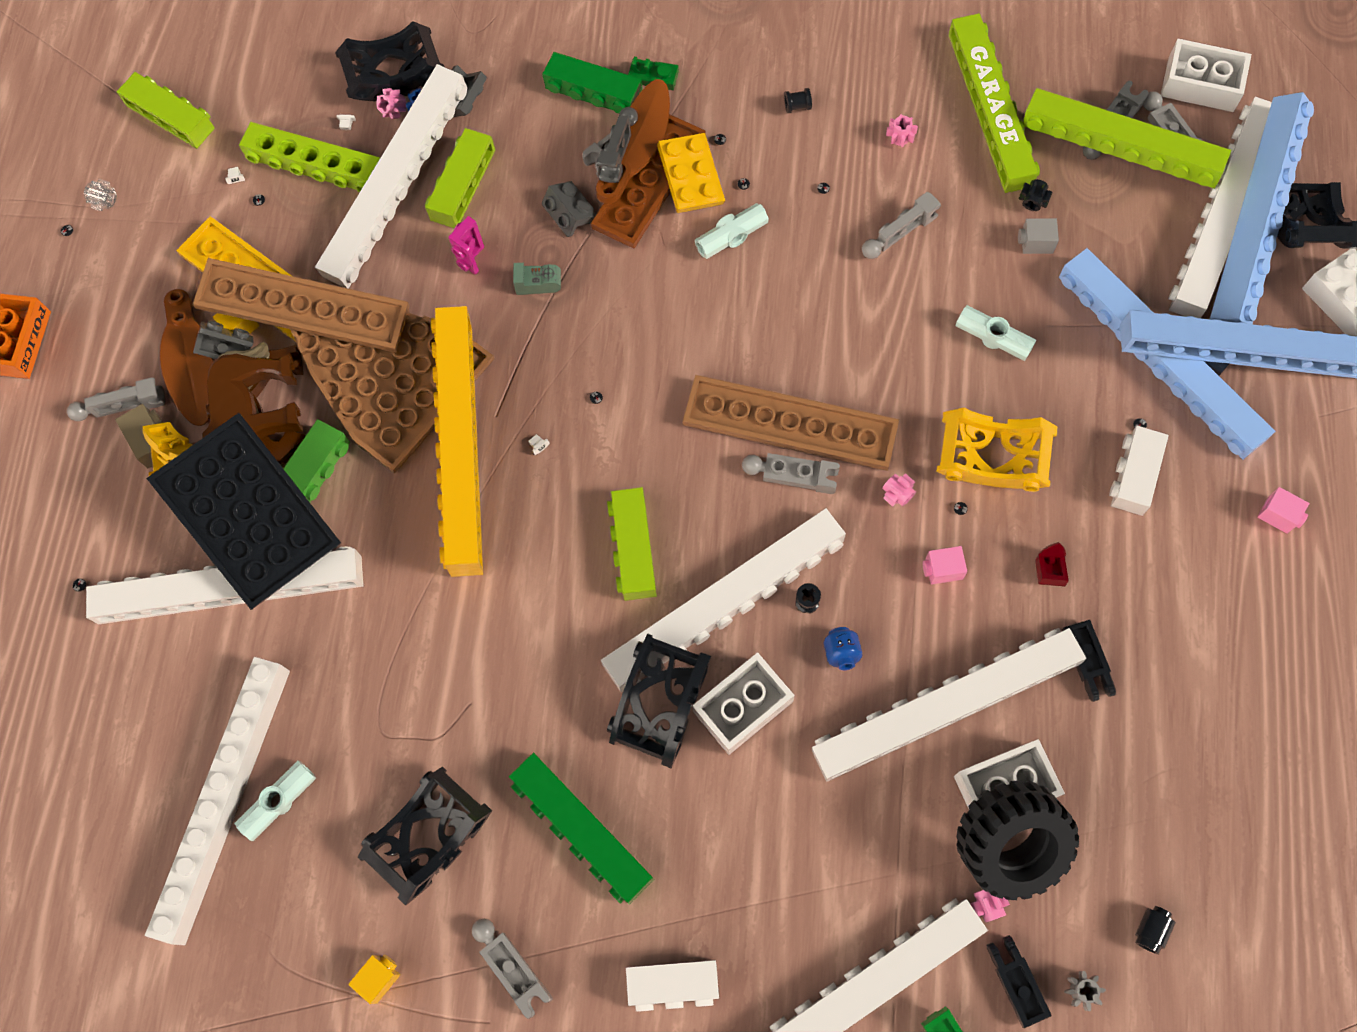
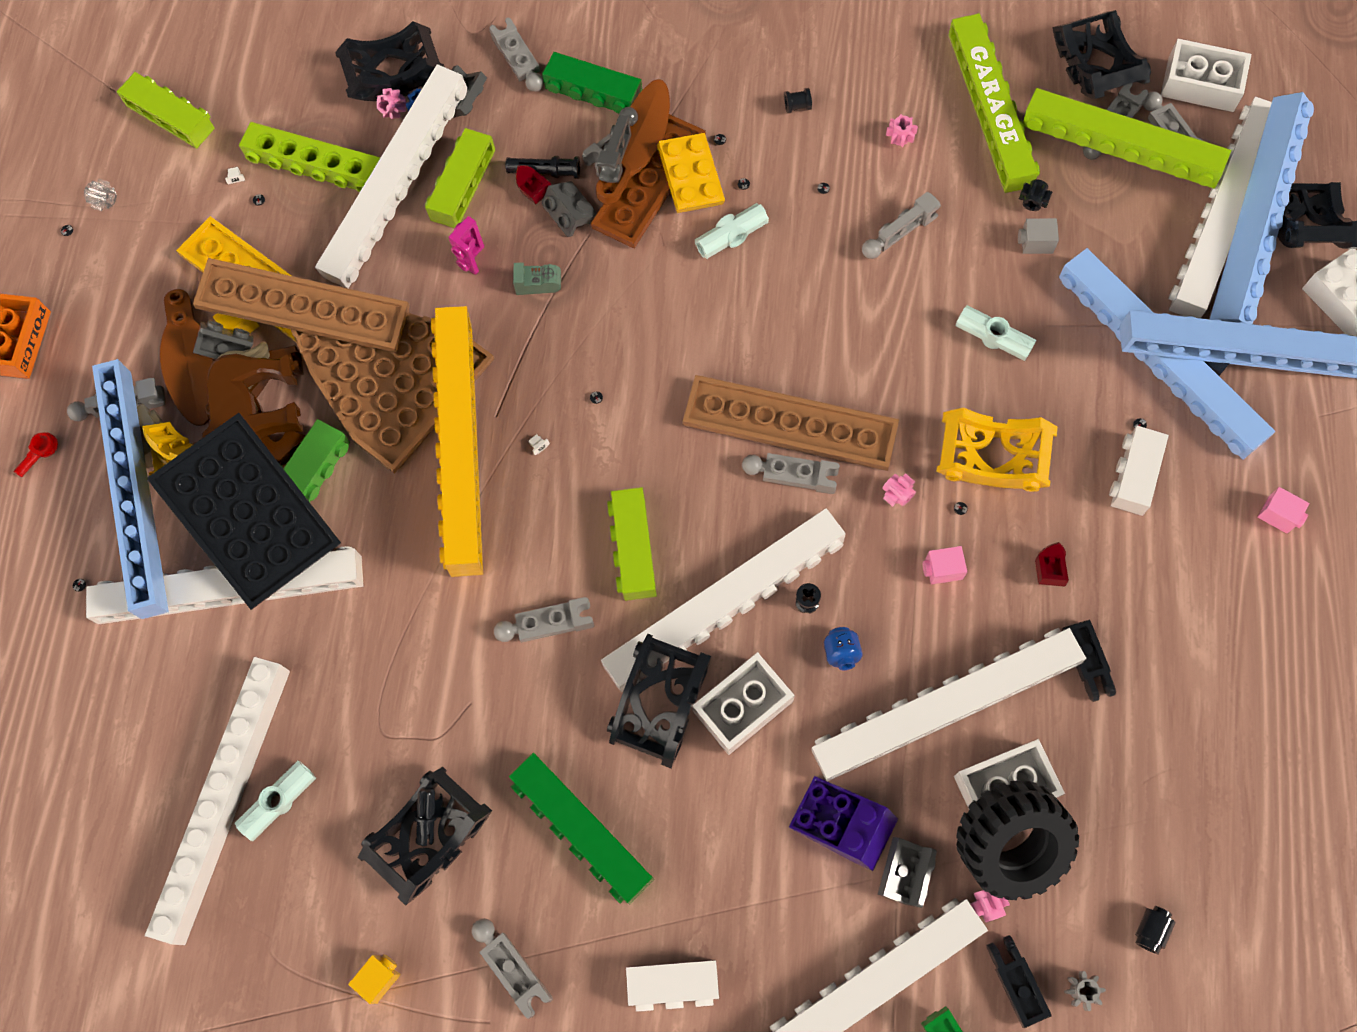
white piece [337,115,356,130] -> none
green plate [628,56,679,91] -> none
none -> red plate [13,432,58,477]
none -> light blue brick [92,359,169,619]
none -> black axle [414,787,437,846]
none -> light grey plate [489,17,544,92]
none -> light grey plate [494,597,595,643]
none -> black pin [505,156,581,179]
none -> dark red plate [516,165,551,204]
none -> dark purple slope [789,776,898,871]
none -> dark grey bracket [878,837,937,908]
none -> black fence [1052,10,1151,99]

